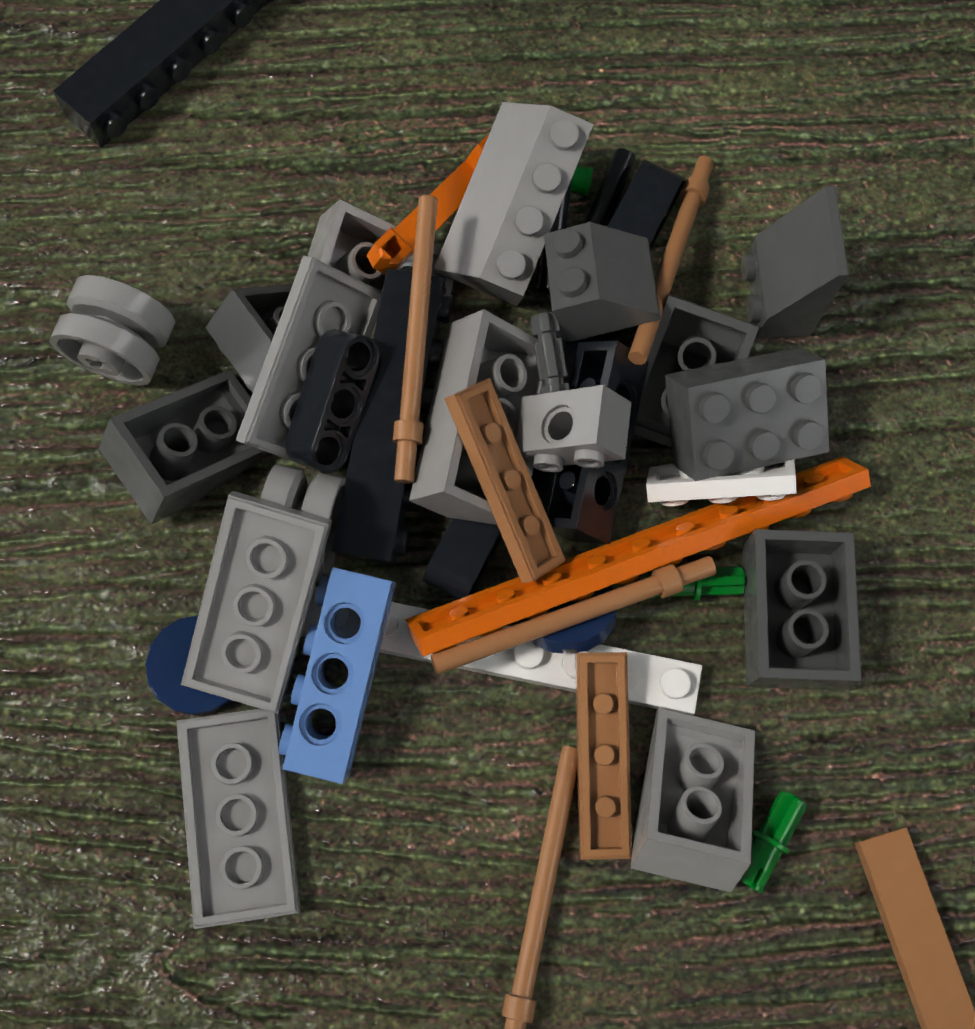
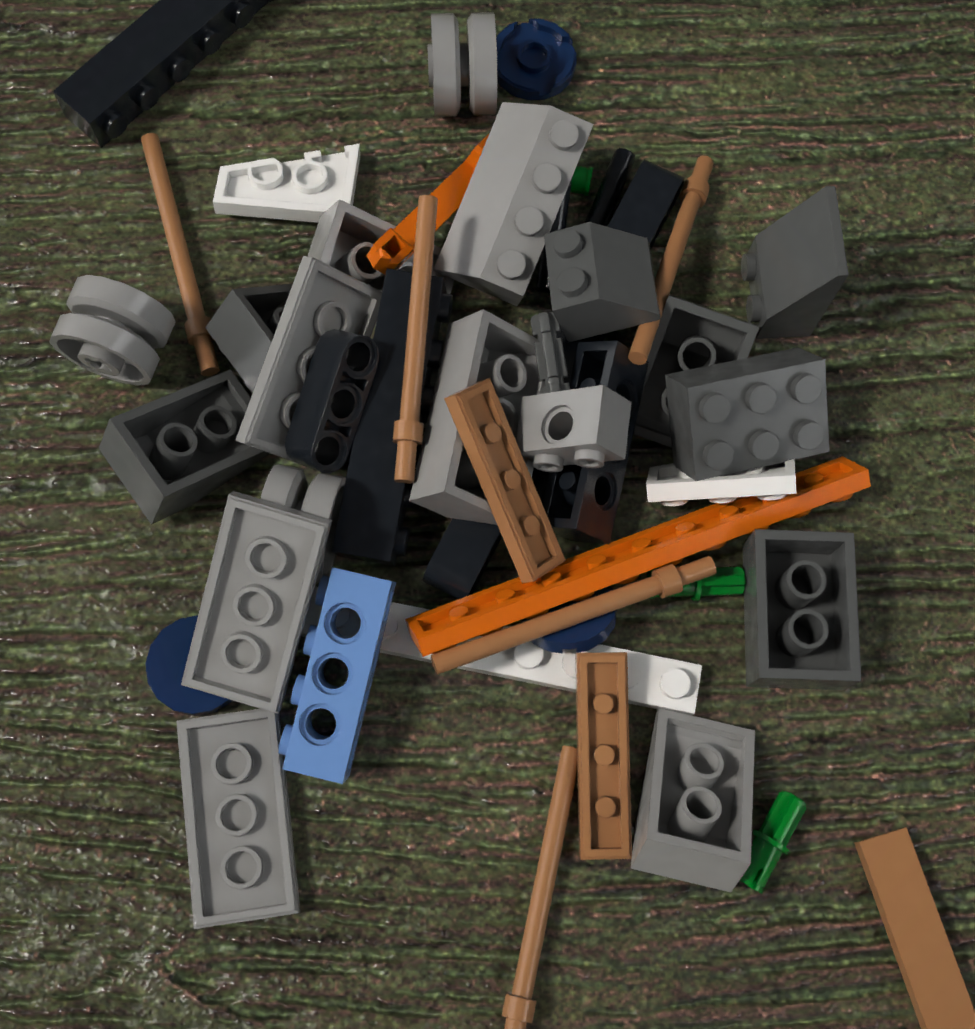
none -> medium nougat bar [141,133,220,376]
none -> white wing [213,144,361,223]
none -> light grey wheel [427,12,497,117]
none -> dark blue tile [496,18,577,101]

